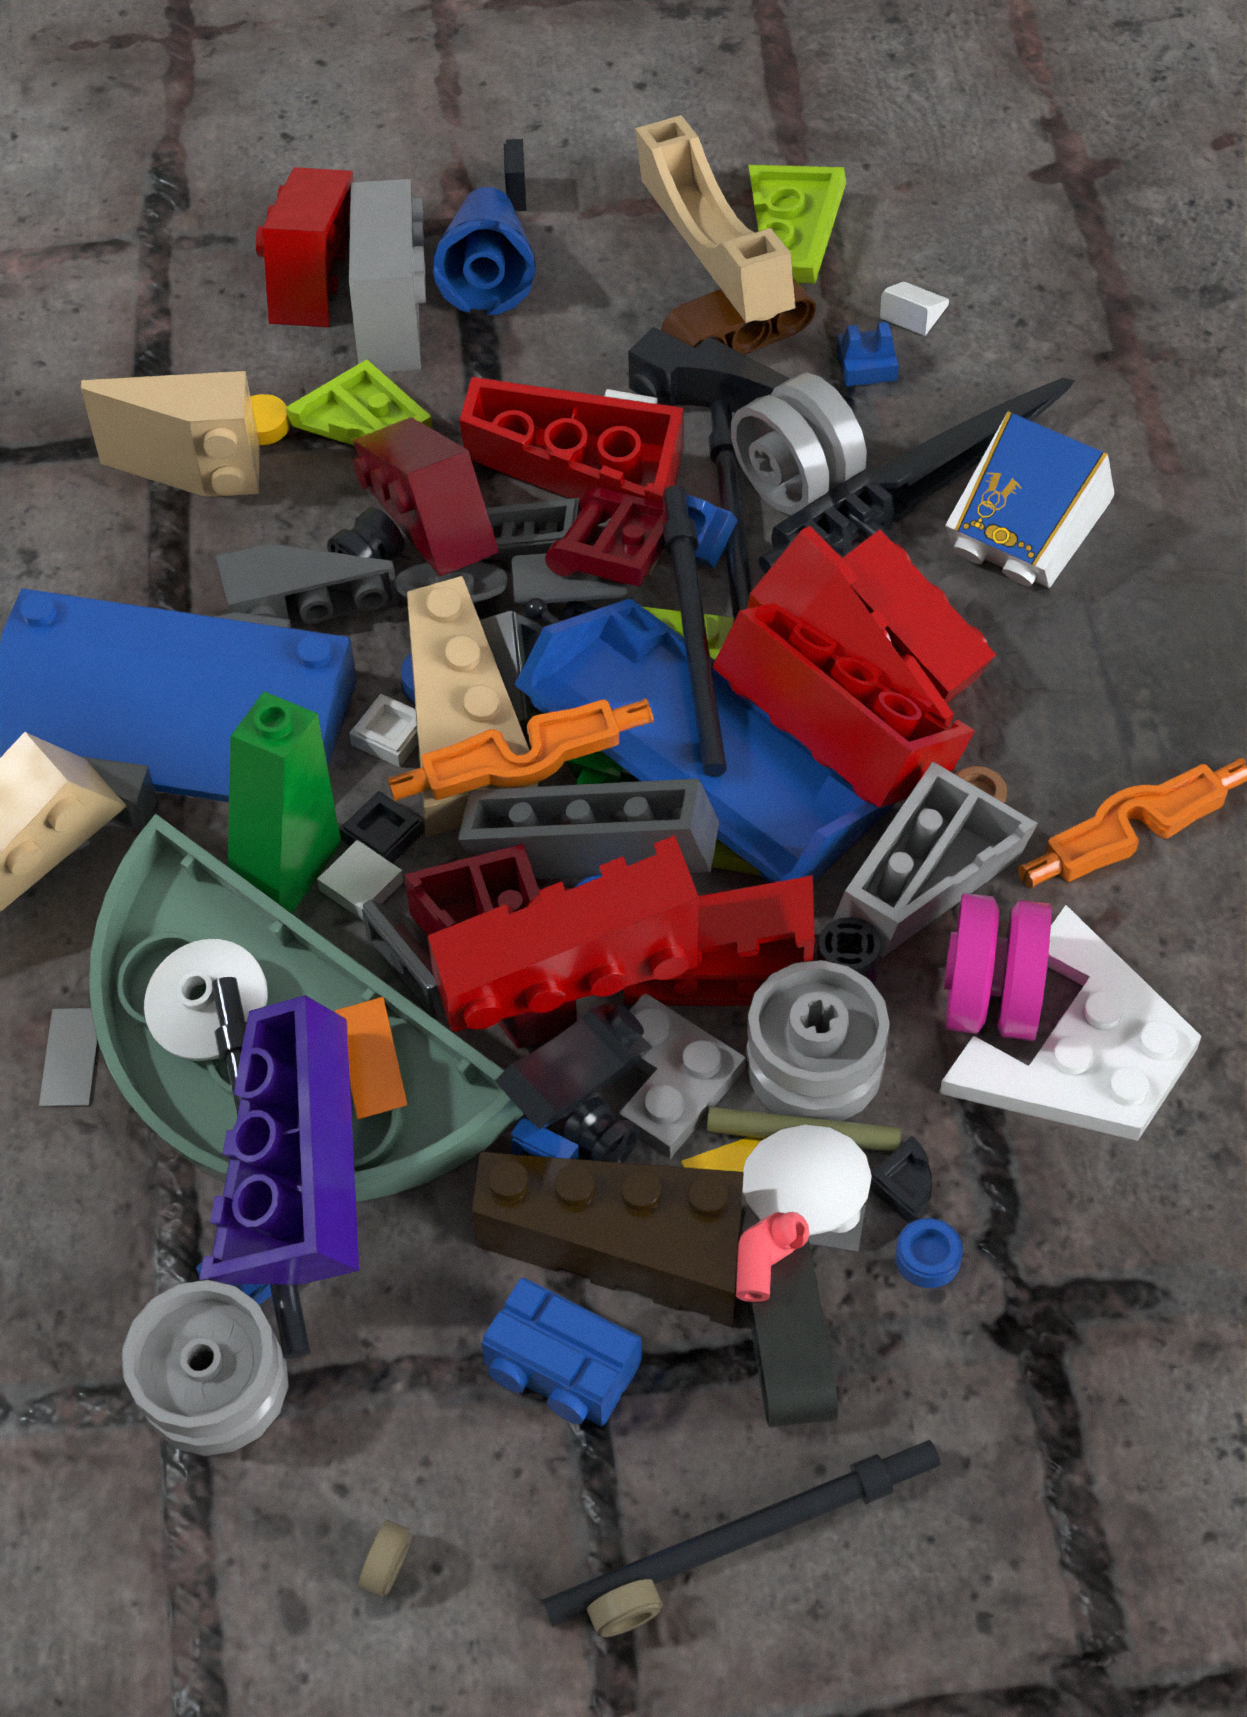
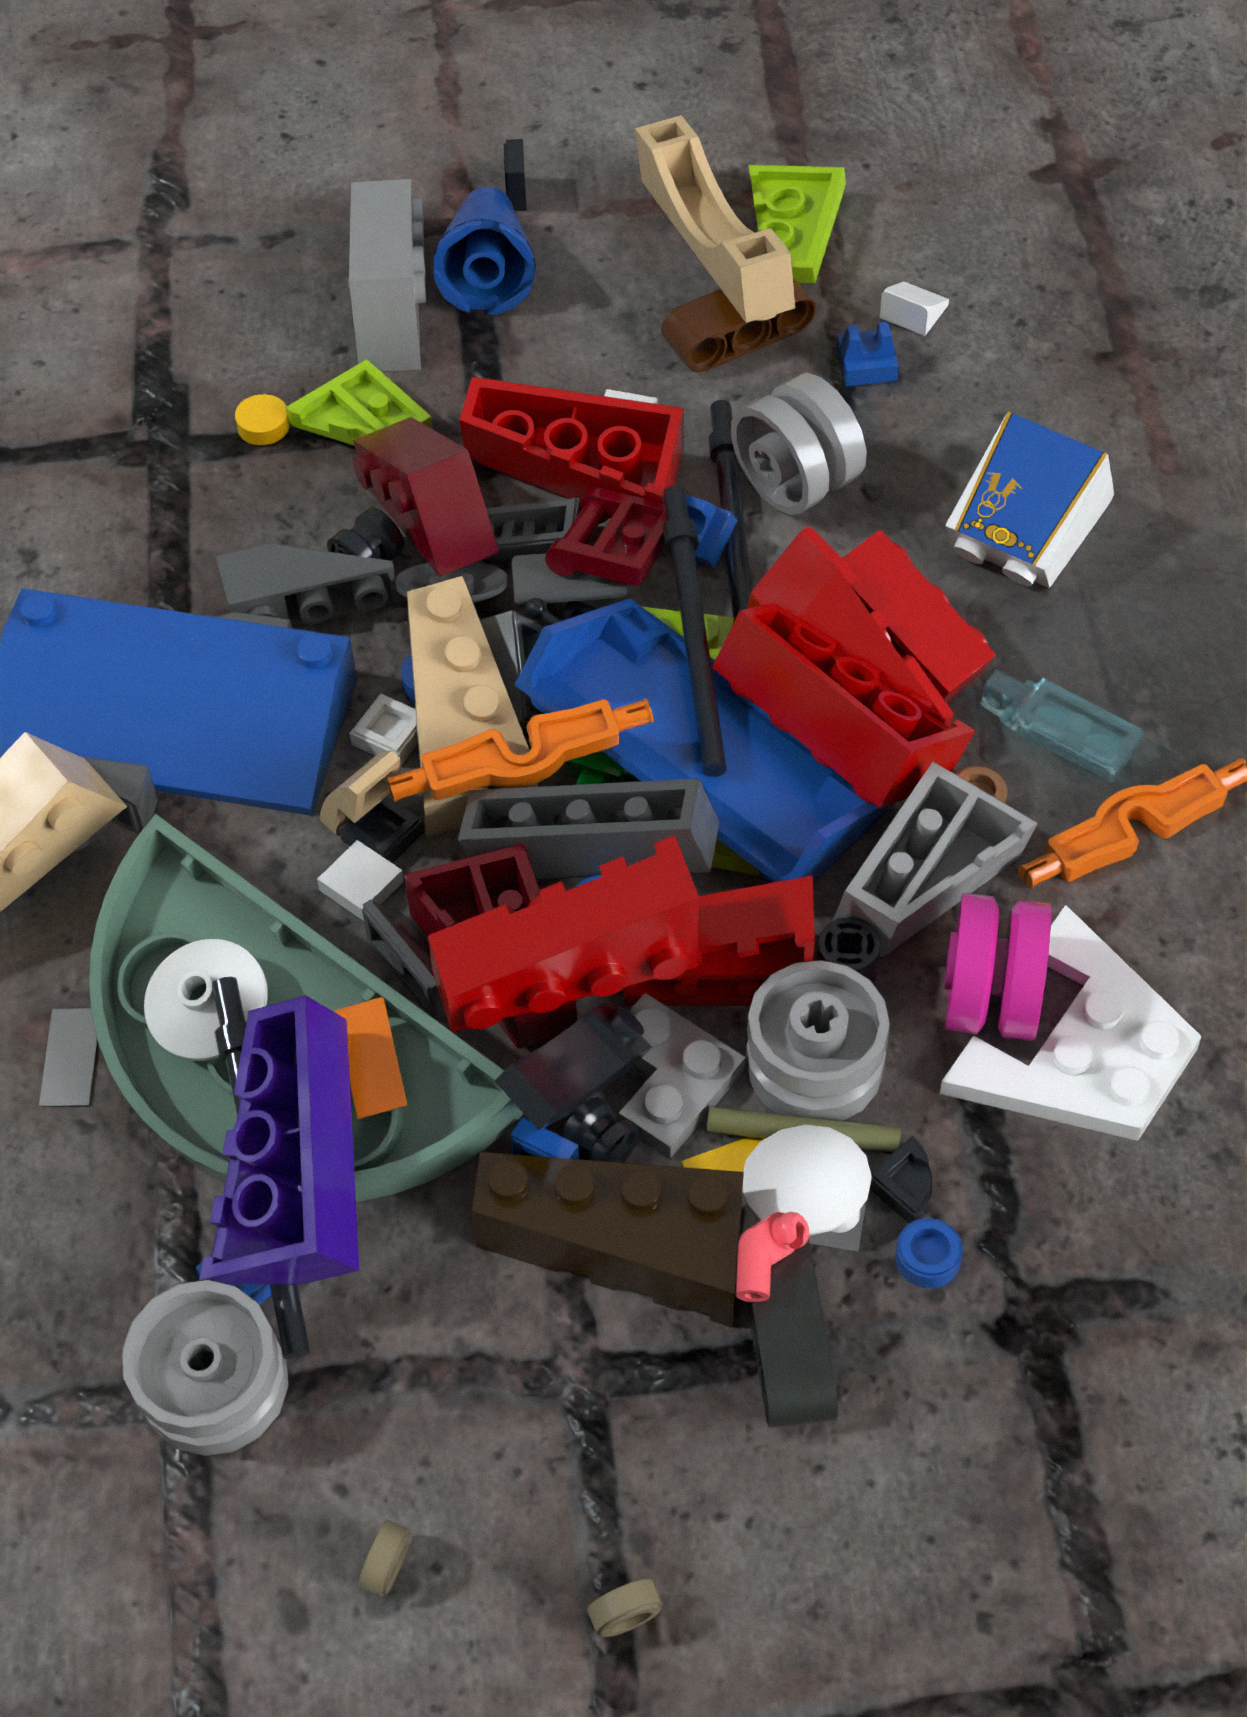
tan slope [81,371,260,497] -> none
green slope [228,691,341,914] -> none
red wedge [256,167,353,328] -> none
blue brick [482,1277,642,1427] -> none
black bar [542,1440,941,1627] -> none
black slope [628,327,790,413] -> none
black piece [759,378,1075,574] -> none
none -> tan slope [320,751,400,835]
none -> clear light blue hinge [980,669,1144,783]

